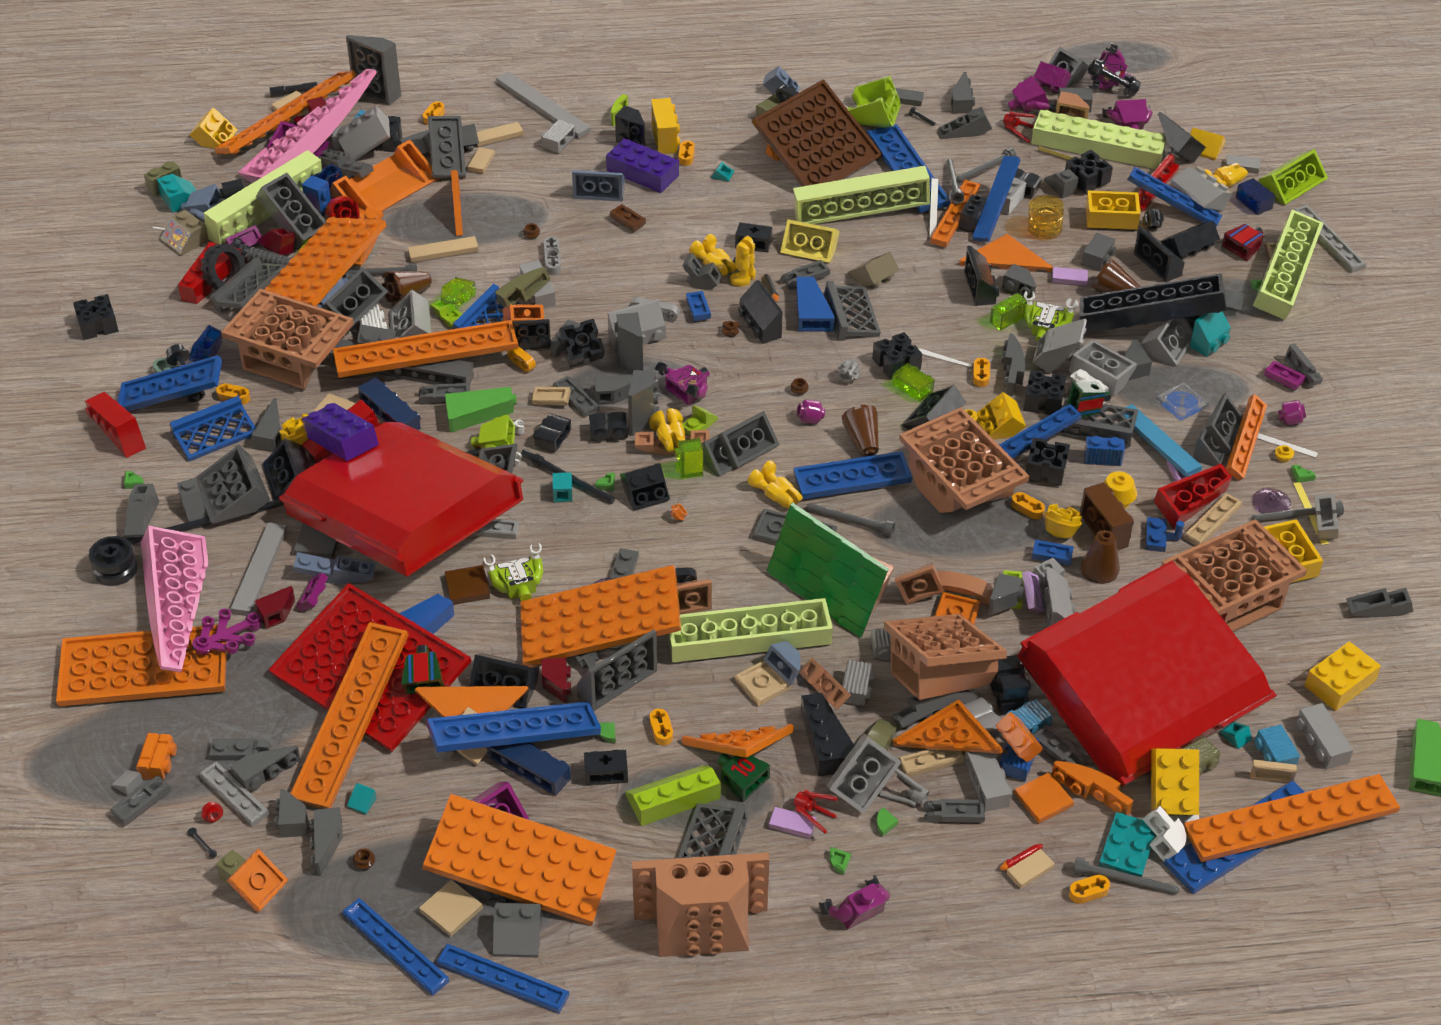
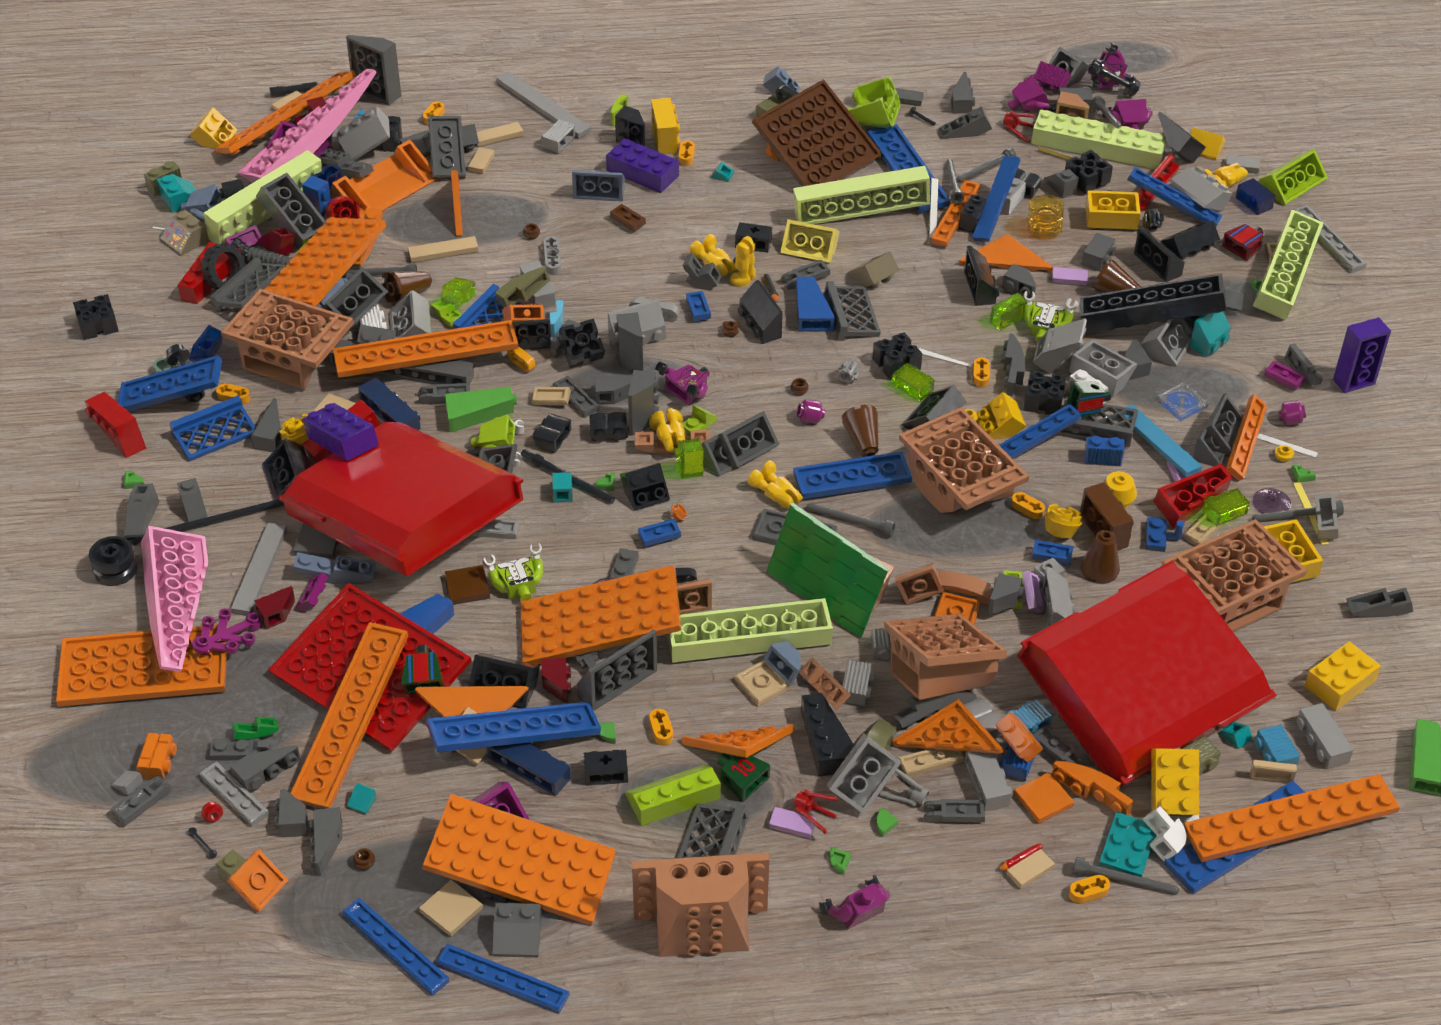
dark grey slope [195,445,270,524] -> none
black brick [990,655,1031,716] -> none
black brick [1025,437,1070,486] -> none
none -> green slope [231,717,279,739]
none -> medium azure slope [550,300,564,337]
none -> blue plate [638,519,681,547]
none -> dark grey piece [1092,96,1121,129]
none -> clear neon green brick [1203,488,1250,526]
none -> dark purple brick [1333,317,1391,393]

